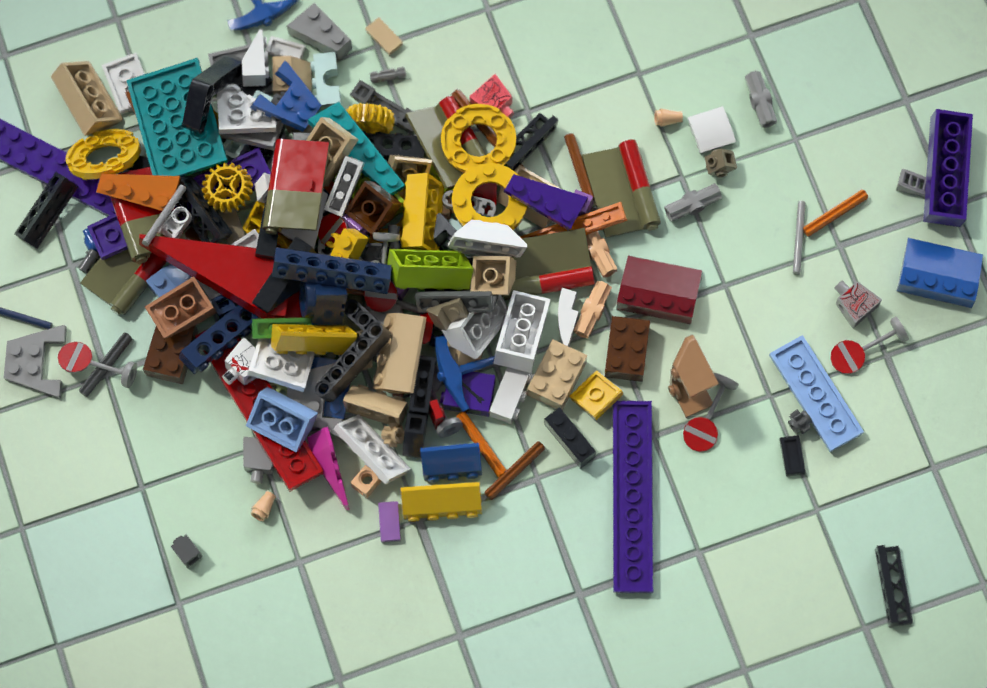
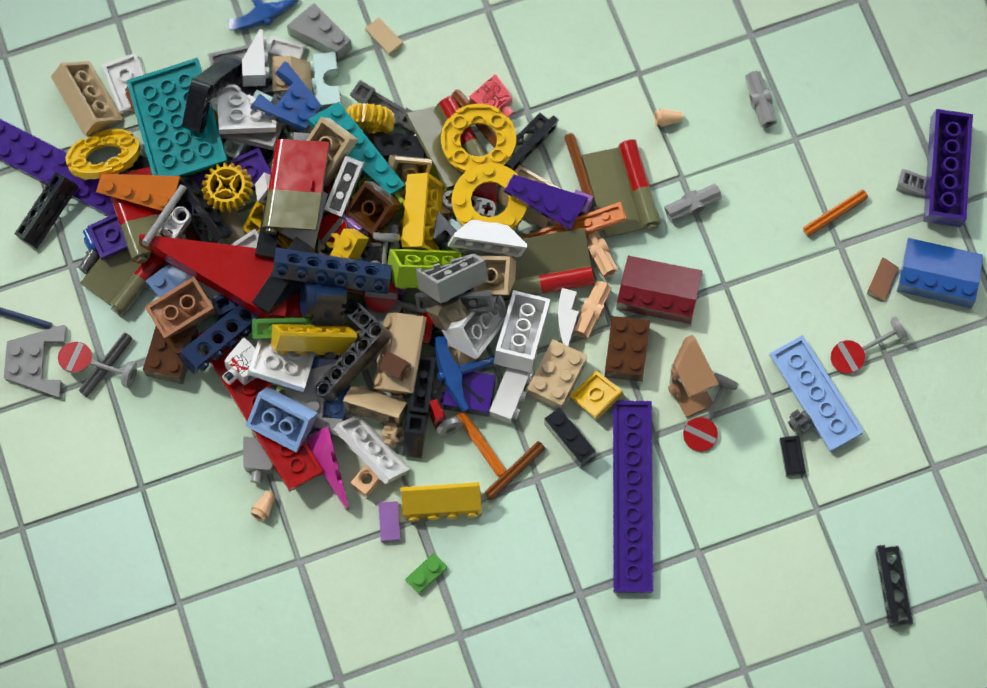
dark grey brick [171,535,203,568] -> none
light grey axle [370,67,406,83] -> none
blue slope [420,443,482,483] -> none
white slope [687,106,736,153] -> none
dark tan brick [705,148,737,178] -> none
light grey bar [793,201,805,274] -> none
light grey torso [834,280,882,329] -> none
none -> reddish brown brick [379,351,411,381]
none -> bright green plate [405,553,447,595]
none -> light grey wedge [416,254,488,303]
none -> nougat slope [867,257,899,301]

